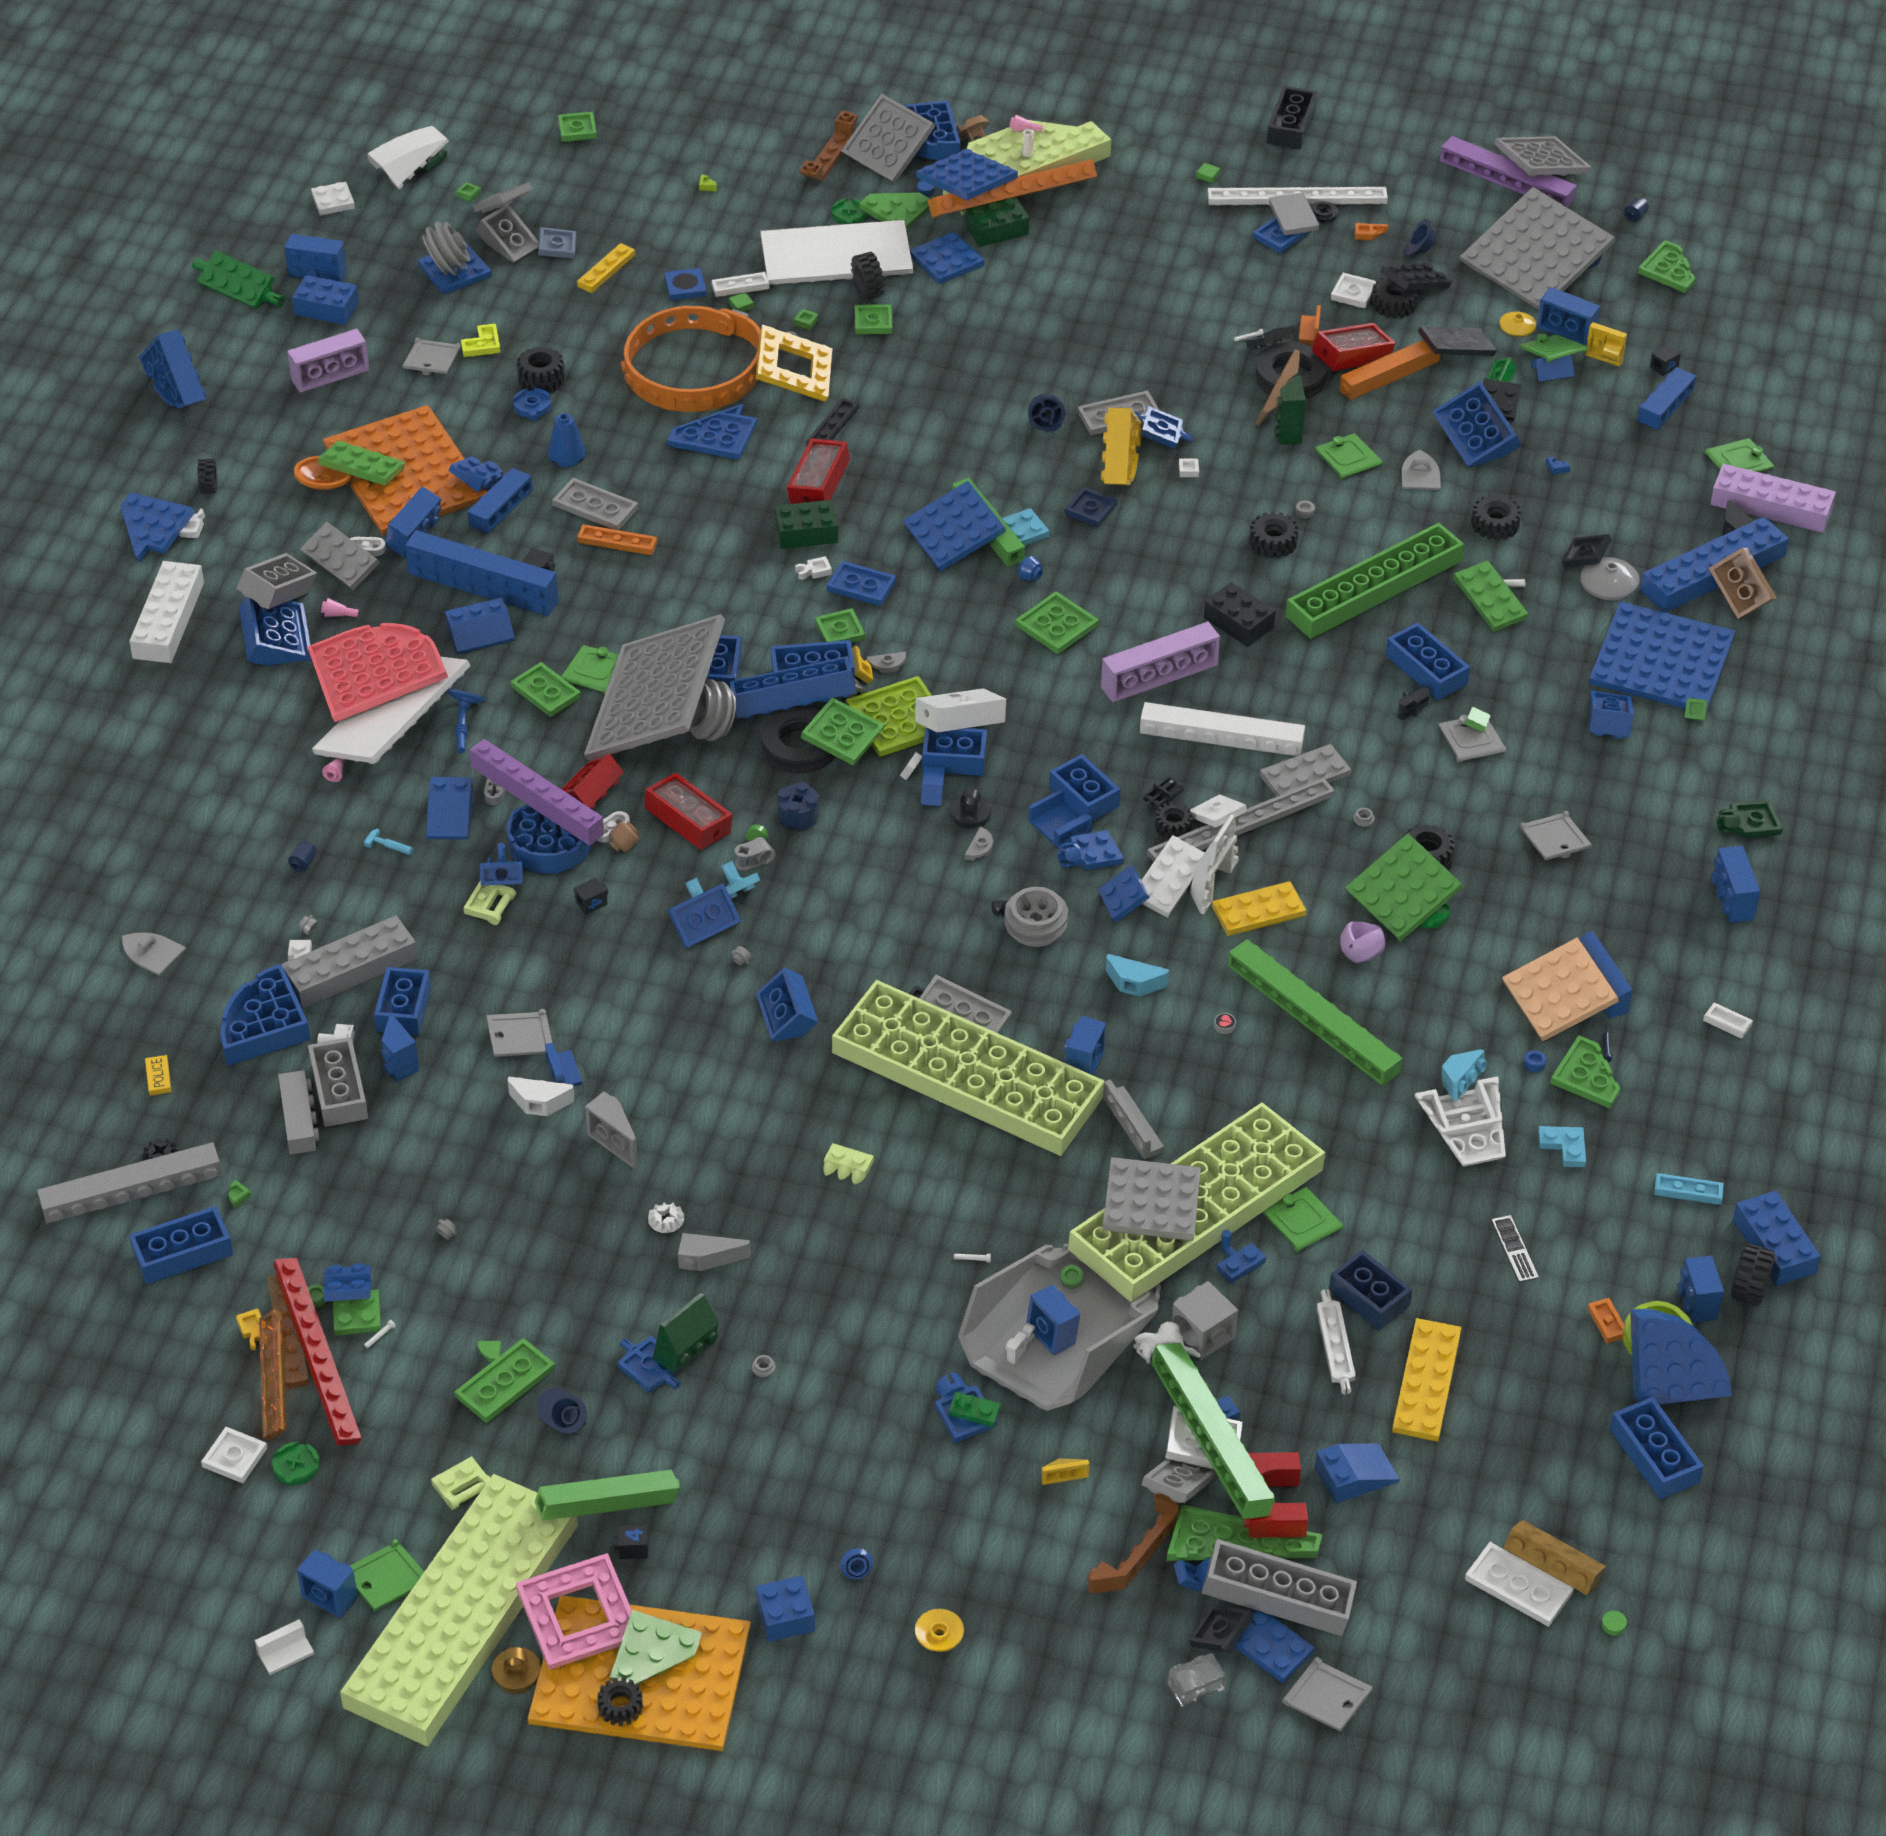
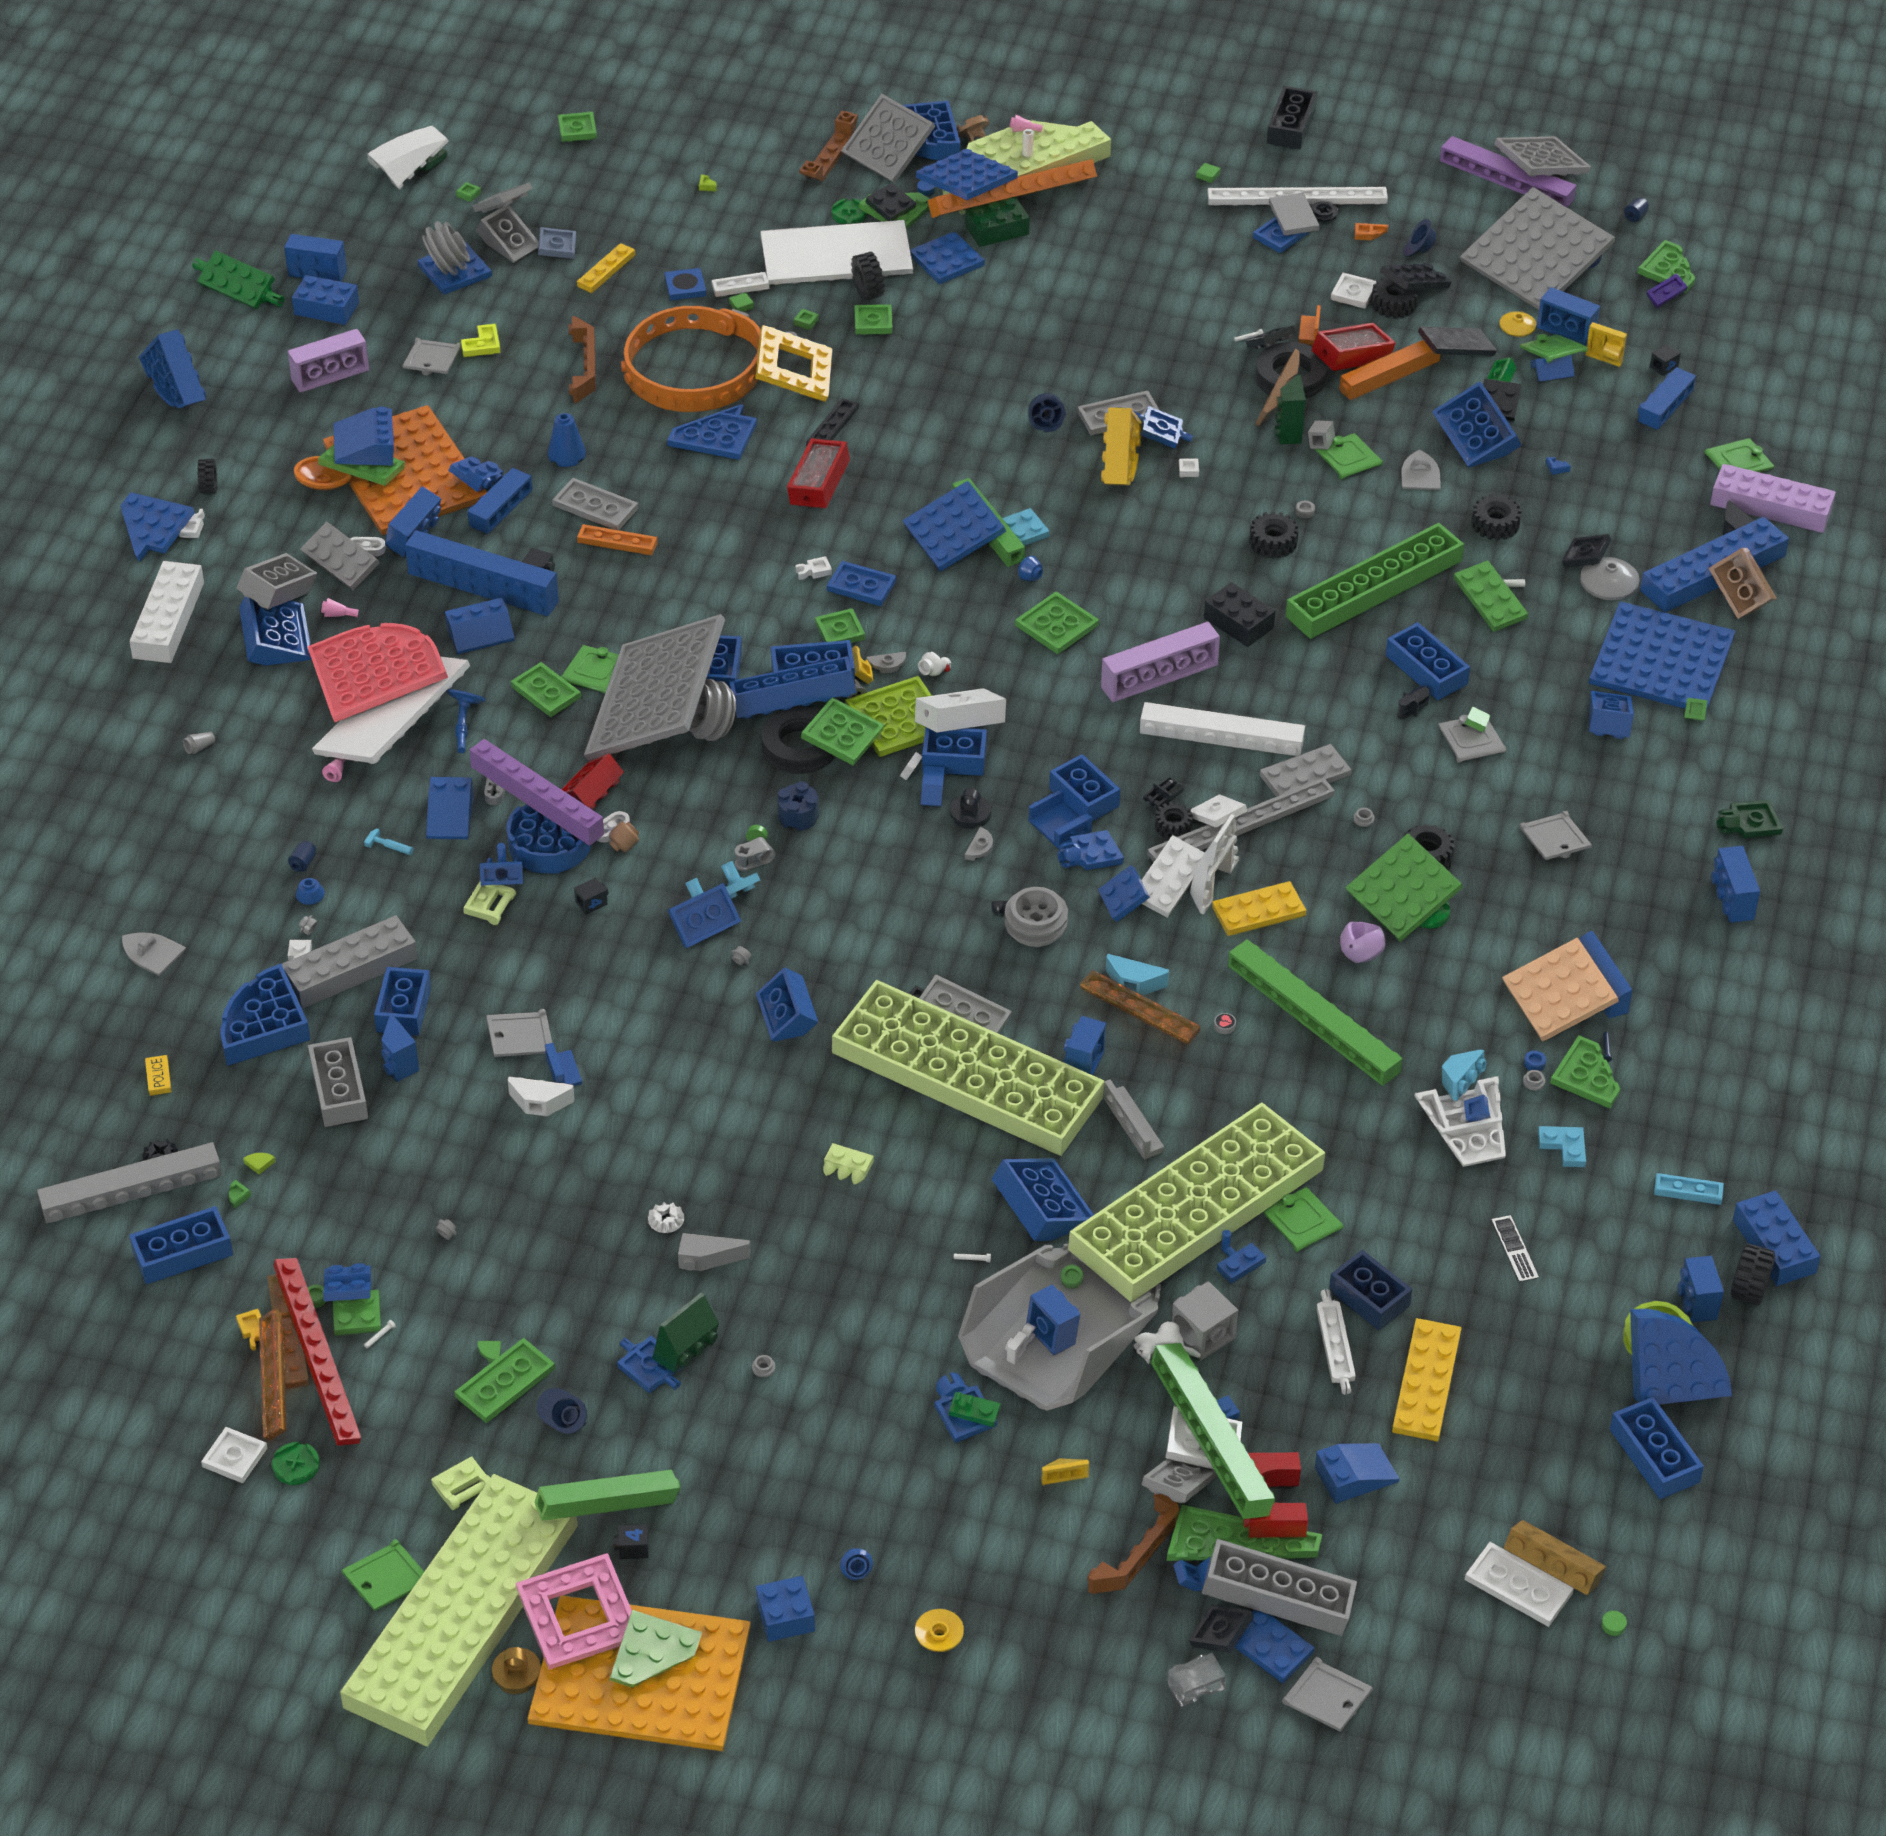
white panel [255,1619,314,1675] -> none
light grey brick [278,1070,320,1155] -> none
blue brick [297,1549,358,1618] -> none
white plate [311,182,355,215] -> none
white piece [317,1024,355,1043] -> none
blue plate [514,388,552,421] -> none
black tyre [517,346,565,393] -> none
light grey slope [585,1091,638,1169] -> none
black tyre [597,1677,643,1726] -> none
red brick [644,773,733,850] -> none
dark green brick [775,500,838,549] -> none
dark blue plate [1064,487,1117,527] -> none
light grey plate [1103,1157,1201,1241] -> none
orange plate [1587,1298,1625,1344] -> none
white plate [1703,1003,1753,1039] -> none
none -> light grey cone [183,732,215,754]
none -> lime tile [243,1153,276,1175]
none -> blue cone [296,878,325,905]
none -> blue slope [333,407,394,466]
none -> dark orange slope [568,316,596,403]
none -> black plate [865,183,916,221]
none -> white animal [918,652,951,676]
none -> blue slope [992,1158,1094,1241]
none -> clear orange plate [1080,970,1200,1044]
none -> light grey brick [1308,421,1335,449]
none -> blue plate [1464,1094,1490,1123]
none -> light grey plate [1523,1070,1545,1091]
none -> dark purple plate [1646,273,1688,308]

